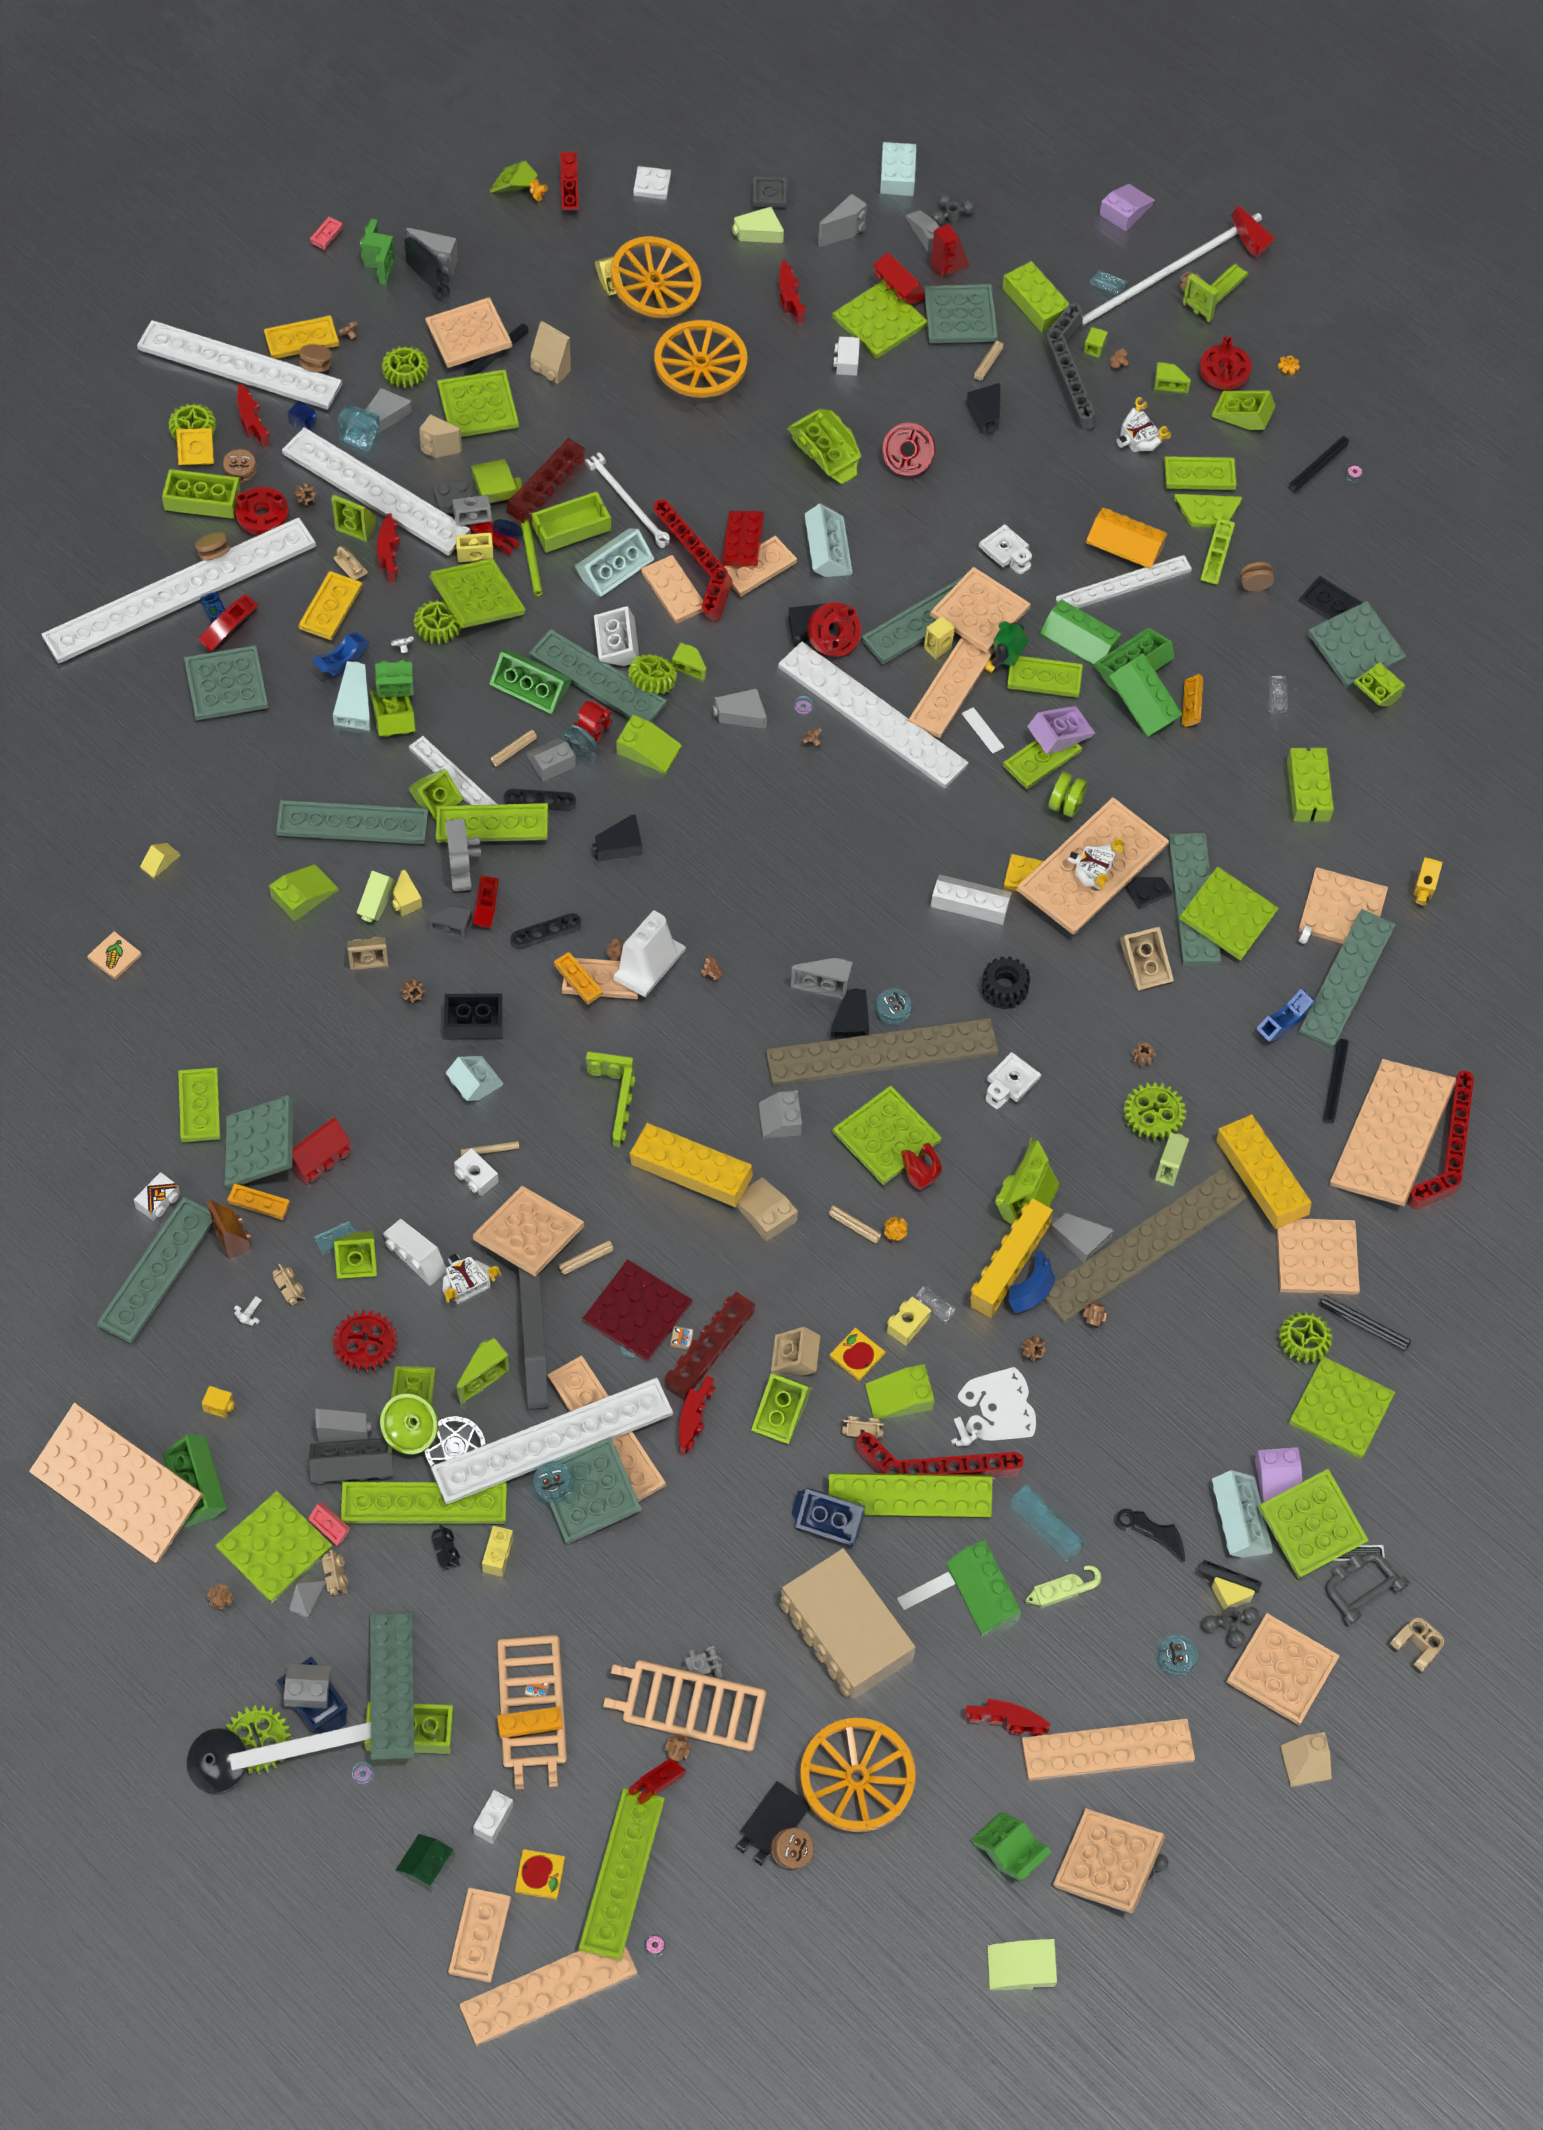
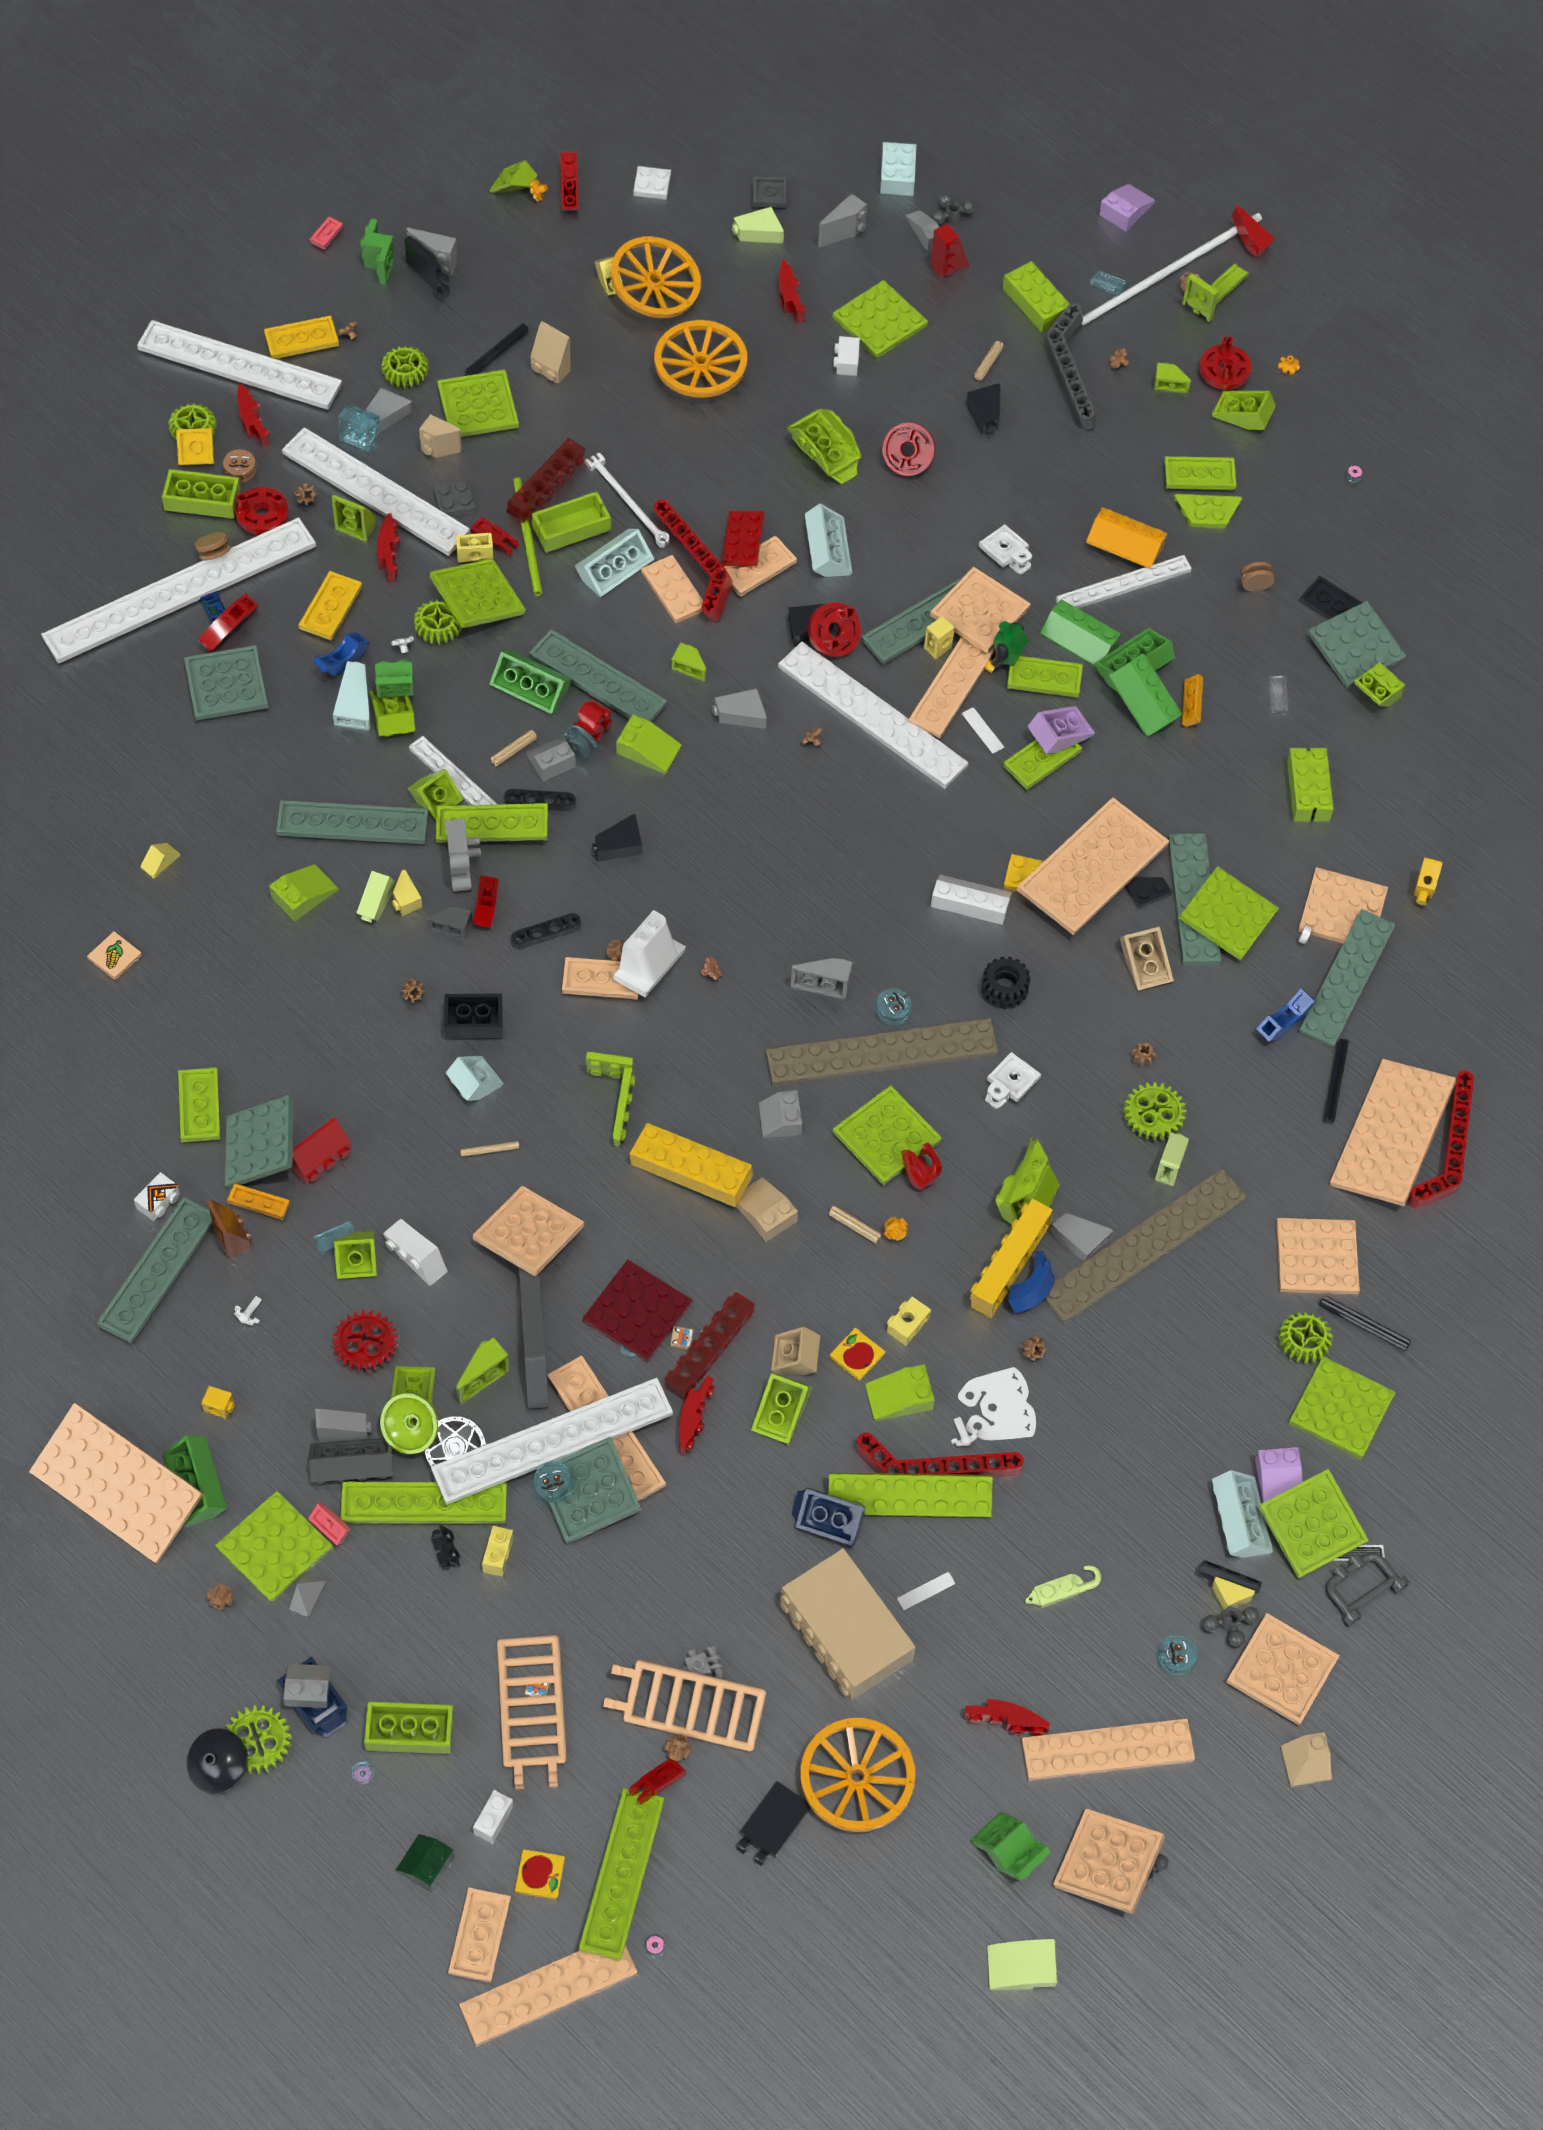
white sticker [229,1722,371,1770] -> none
tan hinge [273,1264,306,1305] -> none
clear blue brick [288,401,316,430] -> none
medium nougat head [299,344,332,372] -> none
tan hinge [322,1550,348,1595] -> none
tan hinge [333,546,368,580] -> none
tan slope [347,937,388,970] -> none
sand green plate [370,1613,414,1760] -> none
light nougat plate [425,297,512,368] -> none
white torso [442,1254,502,1304] -> none
light grey brick [452,495,492,526] -> none
white brick [454,1148,499,1197] -> none
lime slope [470,459,517,503] -> none
clear blue piece [493,519,522,538] -> none
light orange plate [497,1706,563,1738] -> none
light orange plate [554,952,603,1005] -> none
tan axle [559,1240,614,1275] -> none
white slope [594,606,639,666] -> none
lime gear [628,653,677,695] -> none
medium nougat head [771,1828,814,1869] -> none
clear light blue tile [794,696,813,714] -> none
black slope [830,988,869,1040] -> none
tan hinge [842,1416,884,1439] -> none
red slope [872,252,925,305] -> none
clear brick [914,1284,957,1324] -> none
sand green plate [924,284,997,343] -> none
bright green slope [946,1540,1021,1636] -> none
clear light blue brick [1010,1484,1085,1562] -> none
lime wheel [1048,771,1088,818] -> none
torso [1068,838,1125,890] -> none
medium nougat gear [1083,1302,1108,1326] -> none
lime brick [1084,327,1108,358] -> none
black piece [1115,1509,1185,1563] -> none
white torso [1117,397,1171,452] -> none
lime slope [1200,518,1235,585] -> none
yellow brick [1216,1114,1312,1230] -> none
black axle [1289,436,1349,492] -> none
tan piece [1390,1618,1444,1672] -> none

